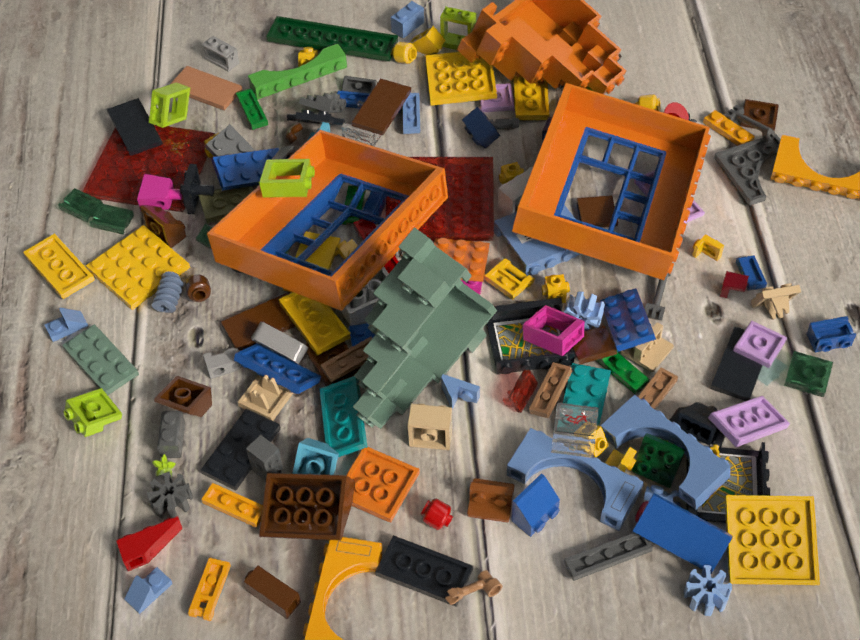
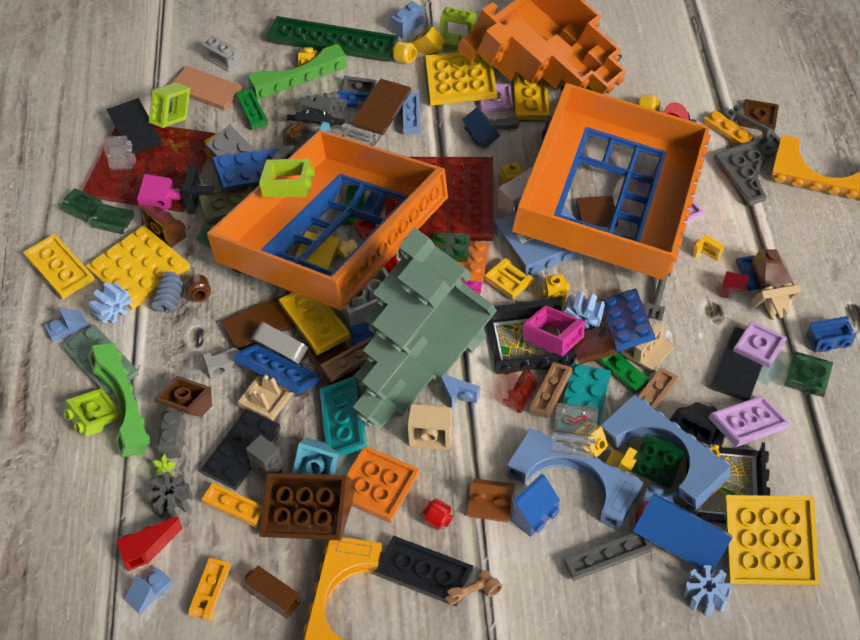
none -> bright green arch [88,343,150,457]
none -> light blue gear [89,282,132,323]
none -> clear brick [104,136,136,170]
none -> dark green plate [432,232,470,262]
none -> reddish brown slope [751,249,795,290]

